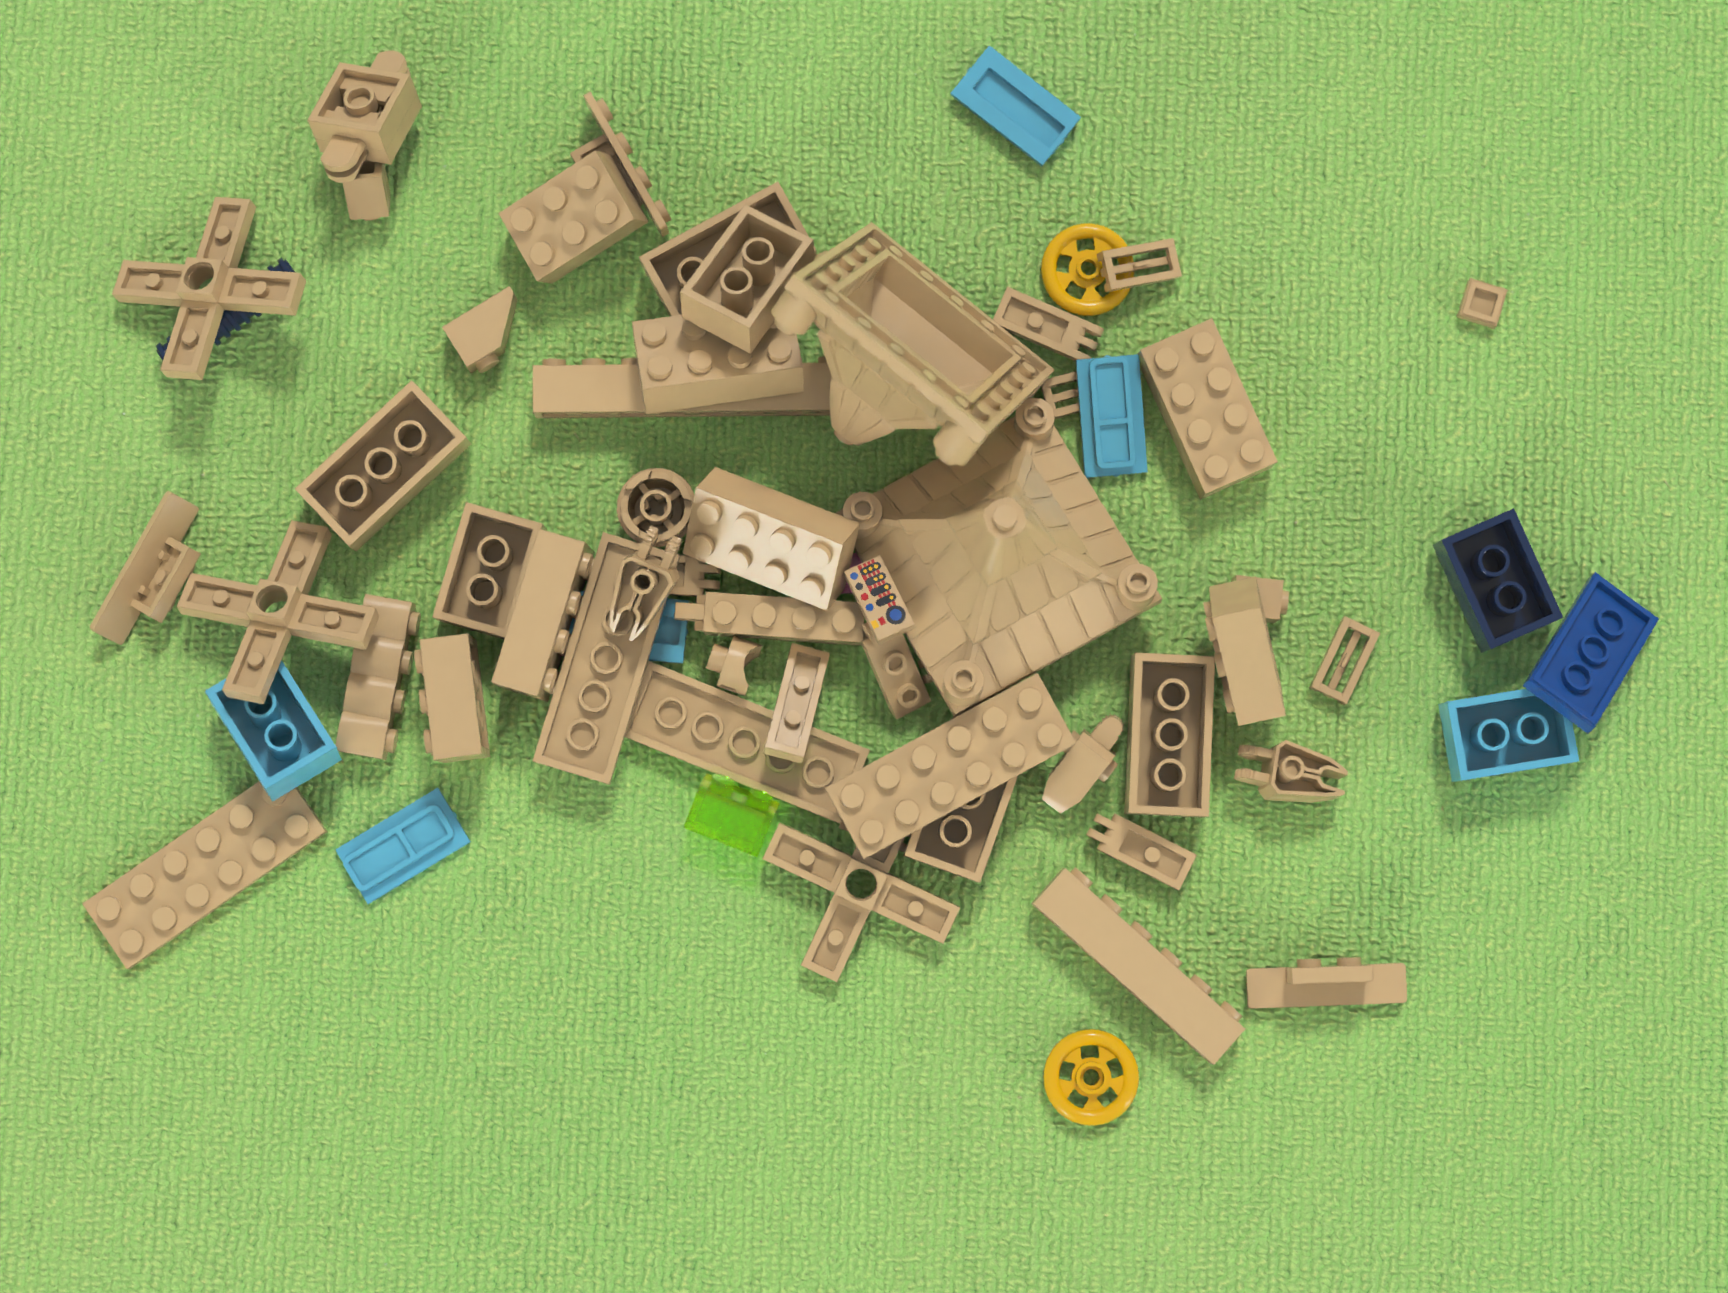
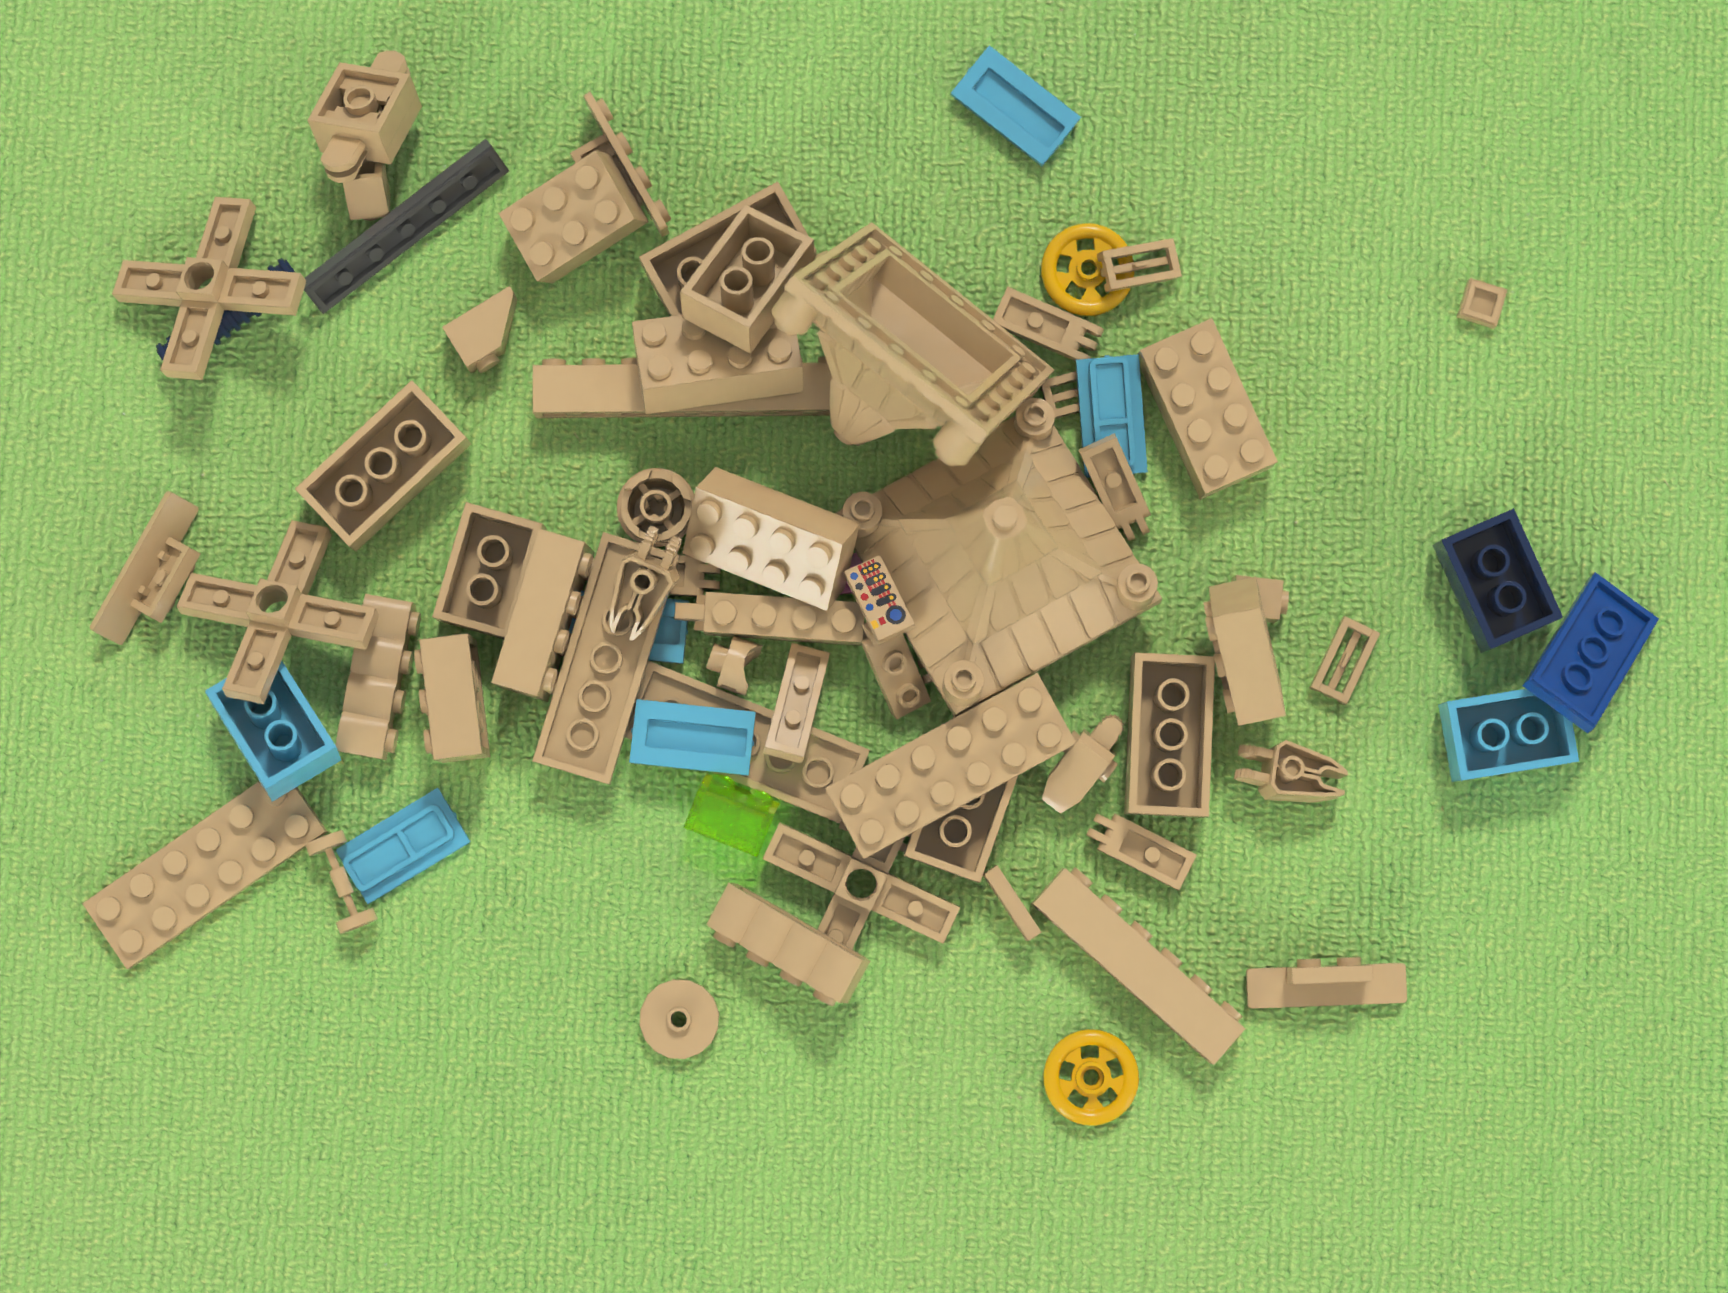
none -> dark grey tile [304,139,509,314]
none -> tan wheel [305,830,378,934]
none -> medium azure piece [629,699,756,776]
none -> tan plate [640,979,719,1059]
none -> tan brick [706,882,870,1006]
none -> tan tile [983,865,1042,941]
none -> tan hinge [1079,433,1151,542]

